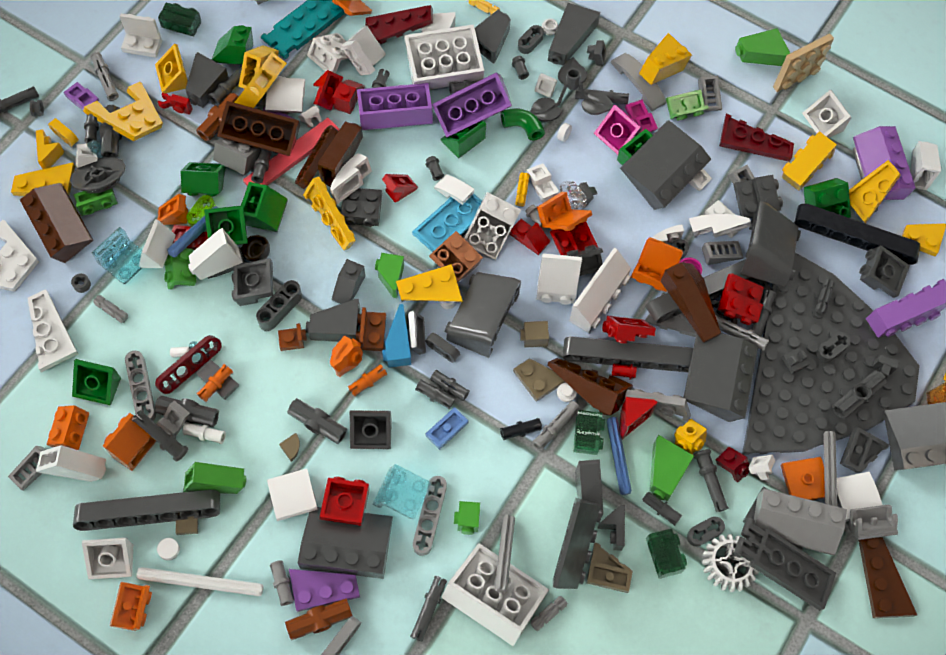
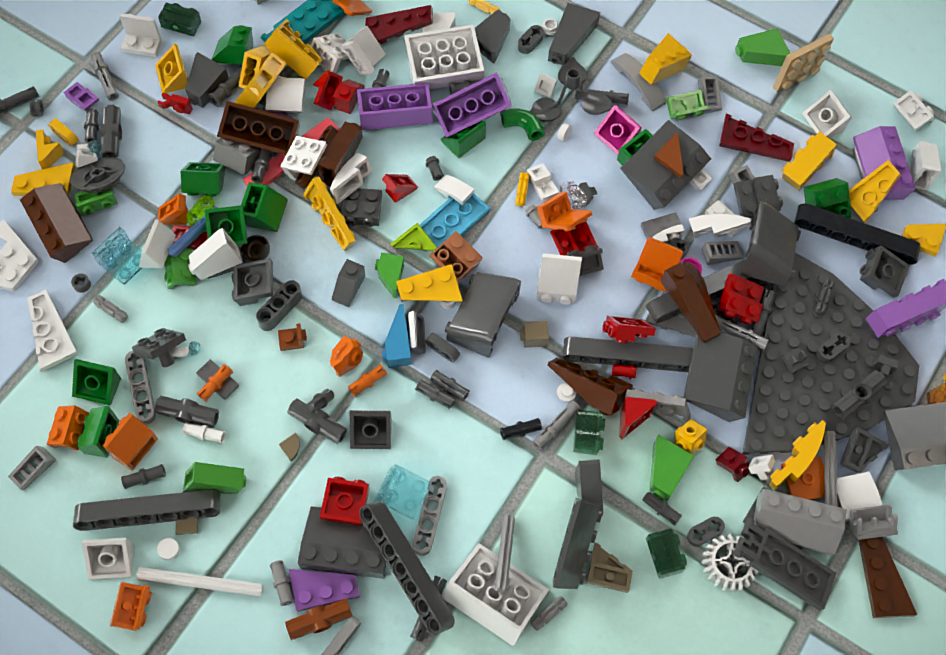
white slope [36,445,106,482] -> none
yellow wing [83,82,163,141] -> none
dark grey pin [132,410,188,462] -> none
dark red beam [155,335,222,394] -> none
light grey slope [157,400,190,437] -> none
dark orange piece [196,93,239,141] -> none
white slope [267,469,318,521] -> none
white tile [298,105,322,128] -> none
dark grey slope [306,299,360,342] -> none
dark orange bracket [356,307,386,351] -> none
medium blue plate [425,407,469,450] -> none
bright green brick [454,501,480,535] -> none
white slope [464,192,521,260] -> none
red slope [509,219,550,255] -> none
dark grey pin [512,56,529,80] -> none
dark tan wing [513,358,566,402] -> none
white slope [569,248,631,333] -> none
dark grey tile [587,40,607,66] -> none
dark grey slope [597,504,625,551] -> none
medium blue axle [606,417,632,495] -> none
dark pink slope [625,99,658,133] -> none
dark grey pin [693,449,729,512] -> none
none -> green slope [78,406,119,458]
none -> dark grey pin [121,464,166,489]
none -> dark grey plate [132,328,186,367]
none -> yellow wedge [264,19,323,80]
none -> white bracket [280,136,327,180]
none -> dark grey axle [307,389,334,413]
none -> dark grey beam [359,501,455,636]
none -> lime tile [390,223,437,251]
none -> flat silver tile [641,212,681,239]
none -> dark orange tile [654,133,683,179]
none -> yellow slope [769,420,826,491]
none -> white bracket [893,90,934,131]

